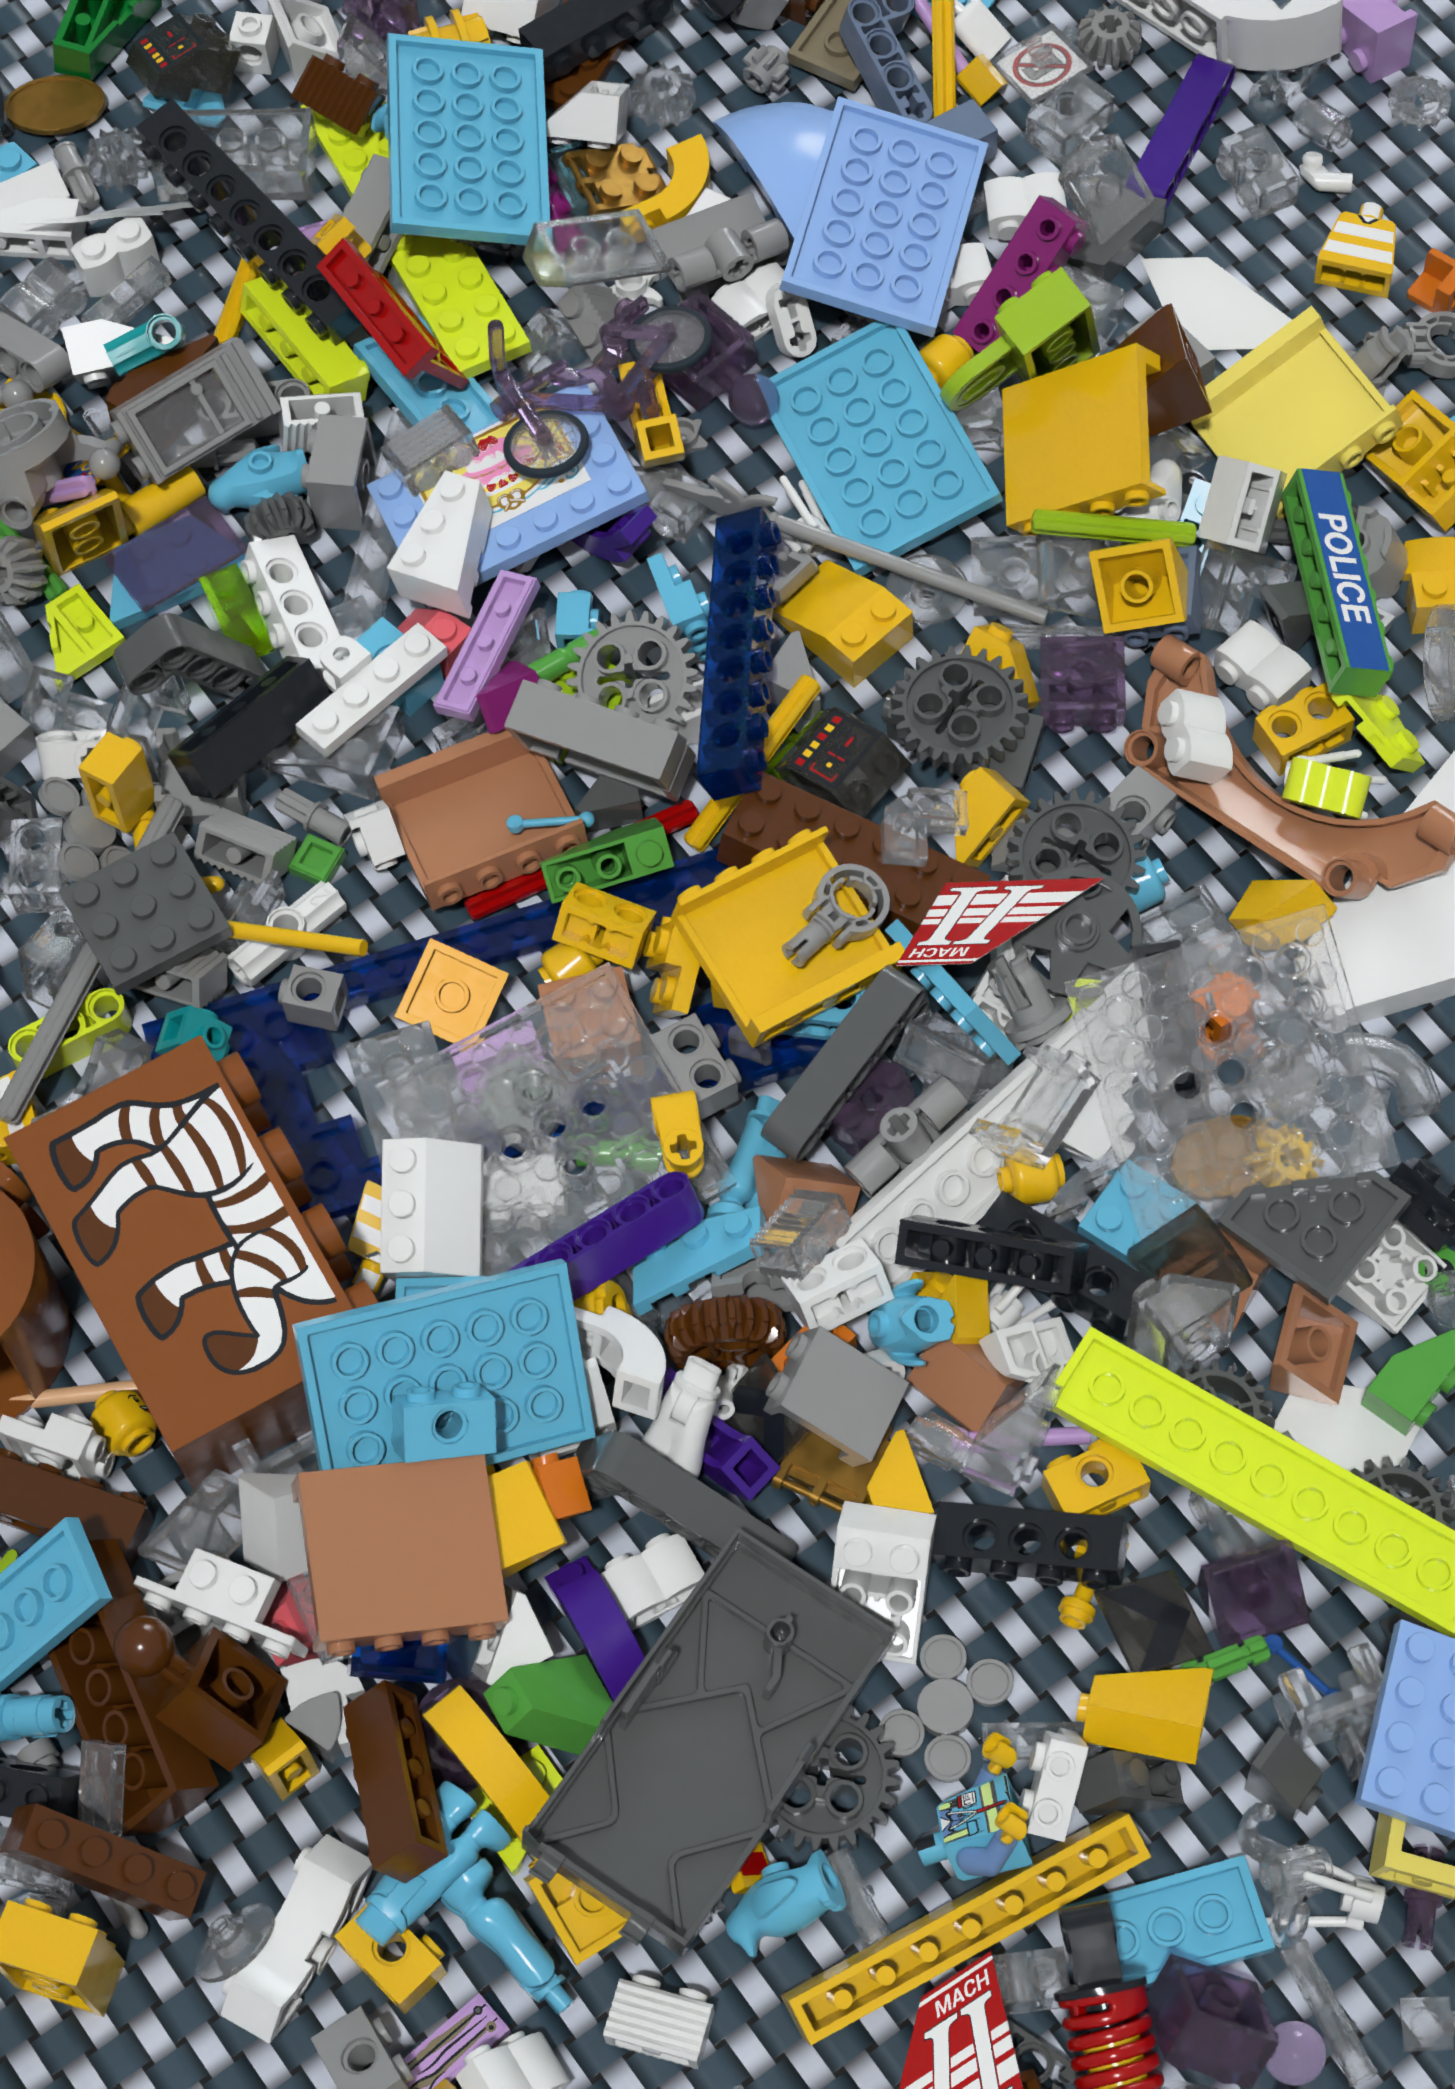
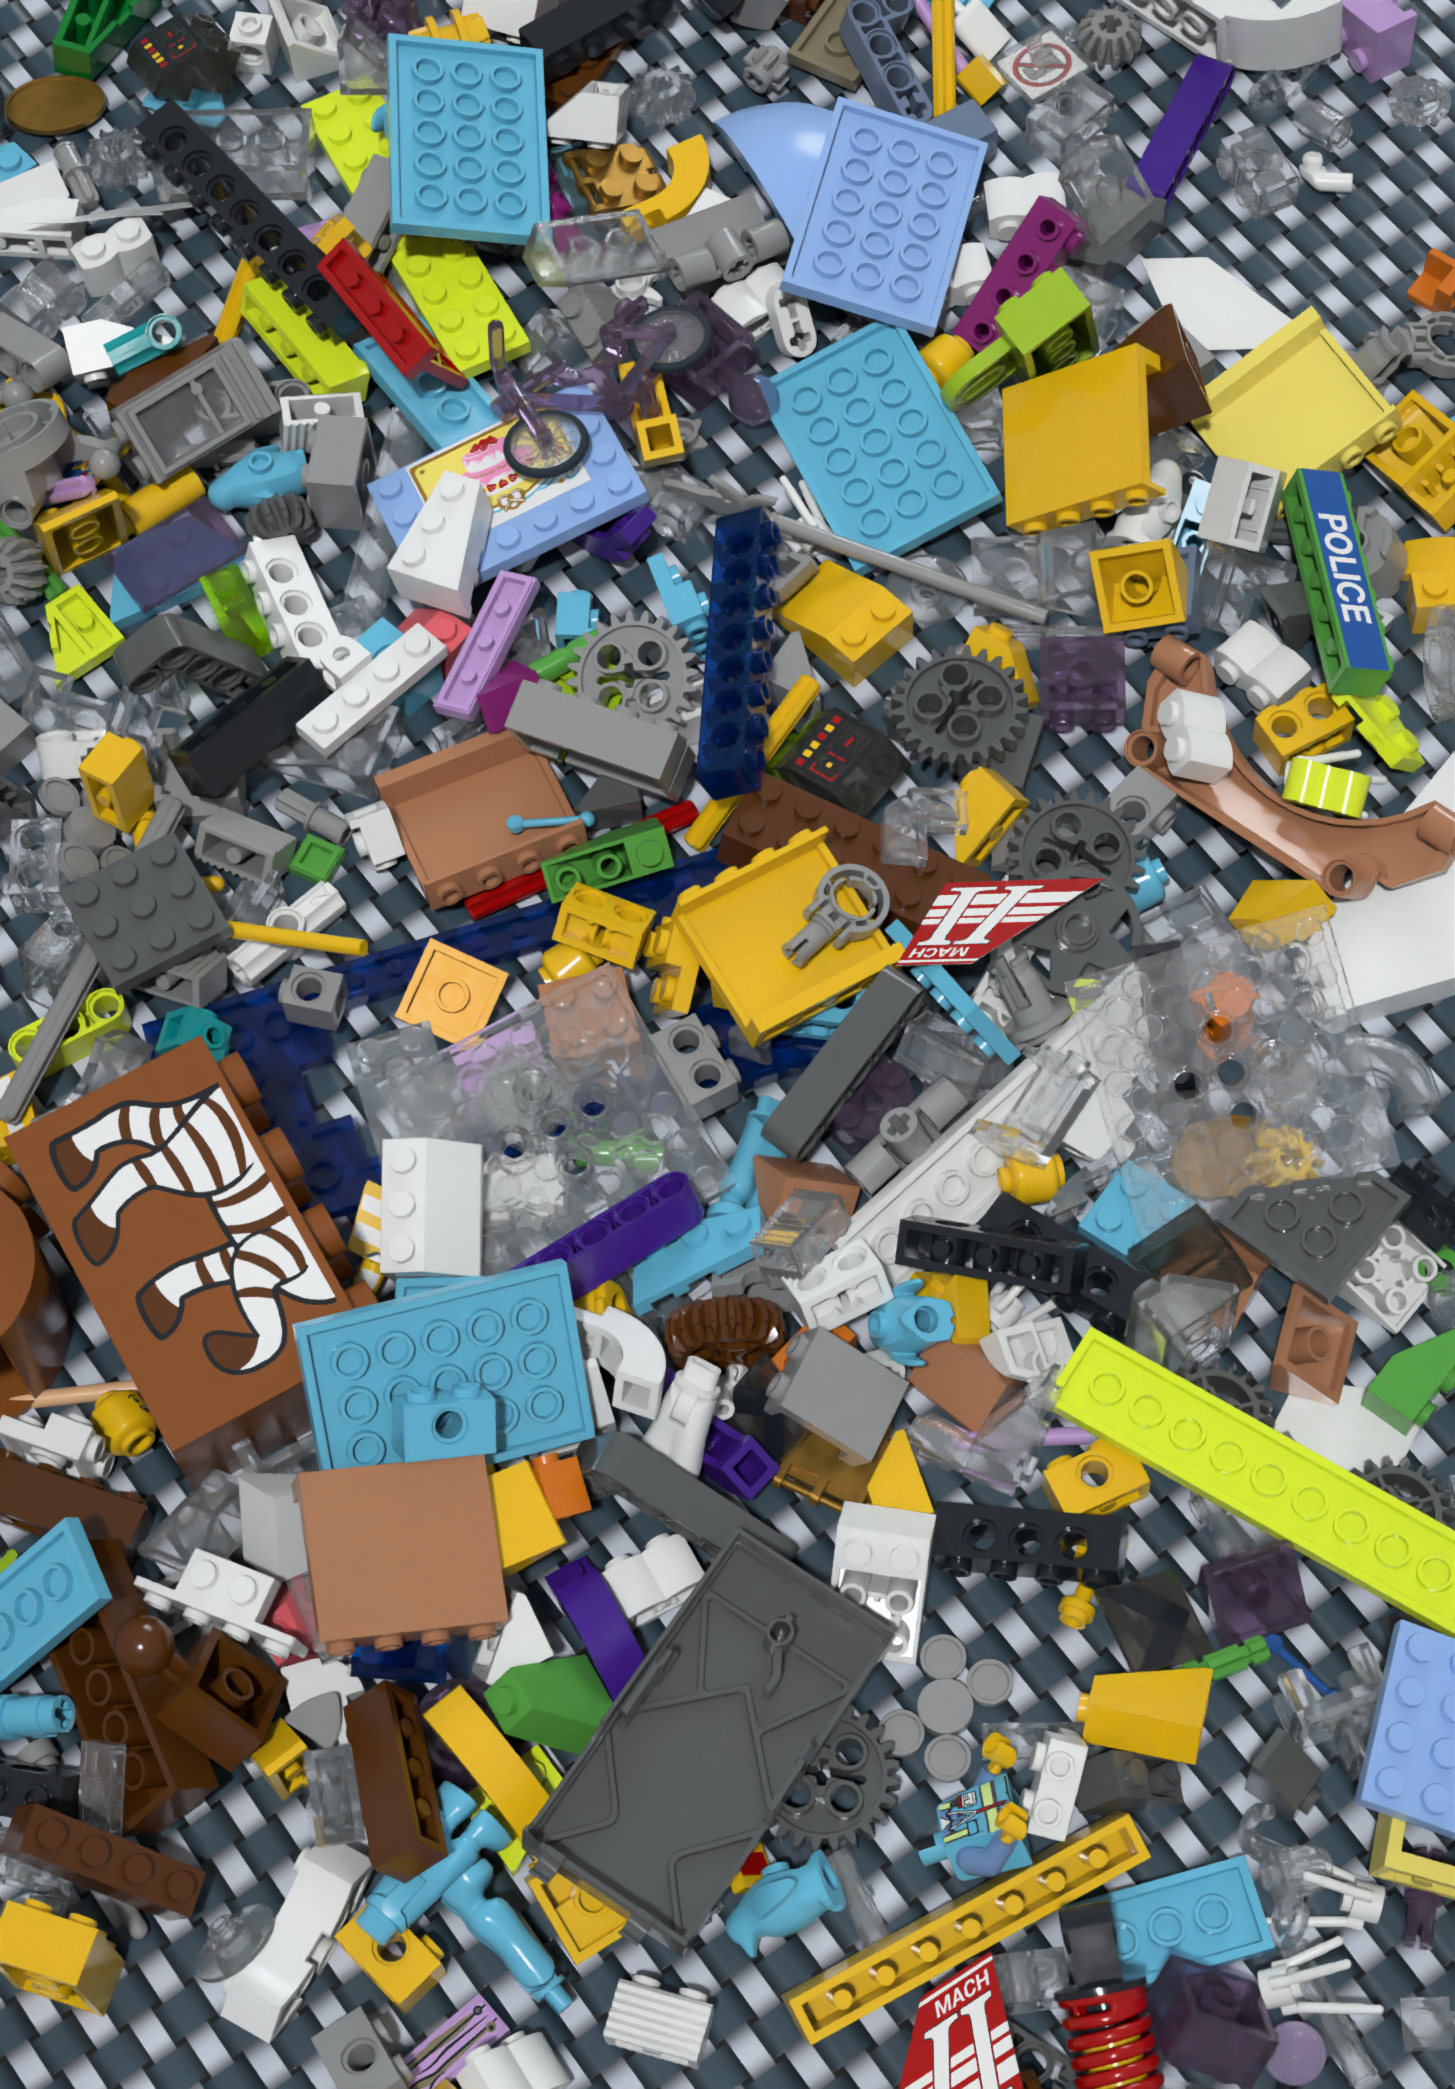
reddish brown brick [291,53,386,138] -> none
clear brick [380,403,480,497] -> none
yellow piece [650,1089,704,1180] -> none
lime axle [1031,509,1196,547] -> none
yellow torso [1314,202,1396,299] -> none
none -> clear slope [302,1744,366,1848]
none -> white plant [1258,1936,1384,2016]

